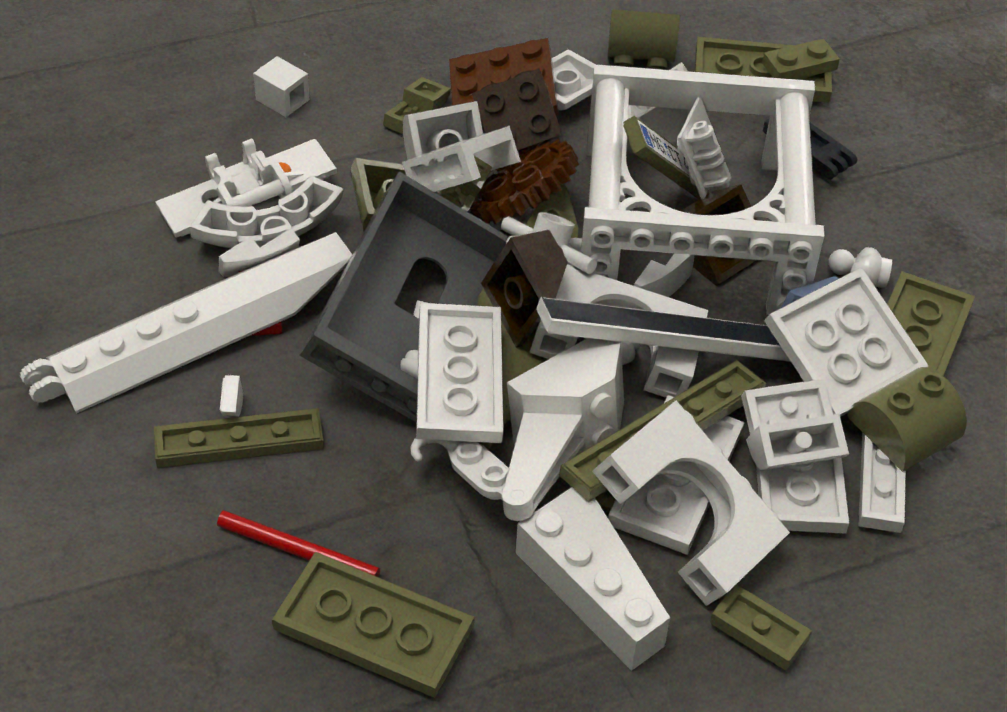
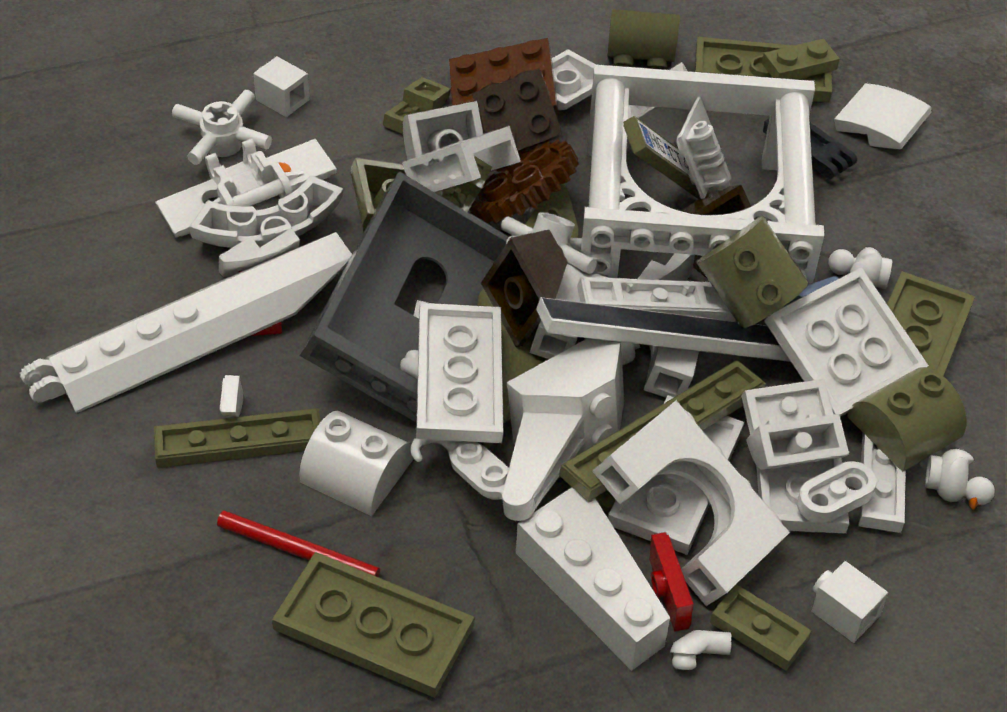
none -> white bar [172,90,272,165]
none -> white brick [299,411,414,516]
none -> white plate [577,276,736,321]
none -> red plate [649,532,693,632]
none -> white arm [670,630,731,670]
none -> olive brick [696,216,809,328]
none -> white plate [797,461,877,523]
none -> white brick [811,561,888,643]
none -> white slope [834,83,931,149]
none -> white animal [925,449,995,510]

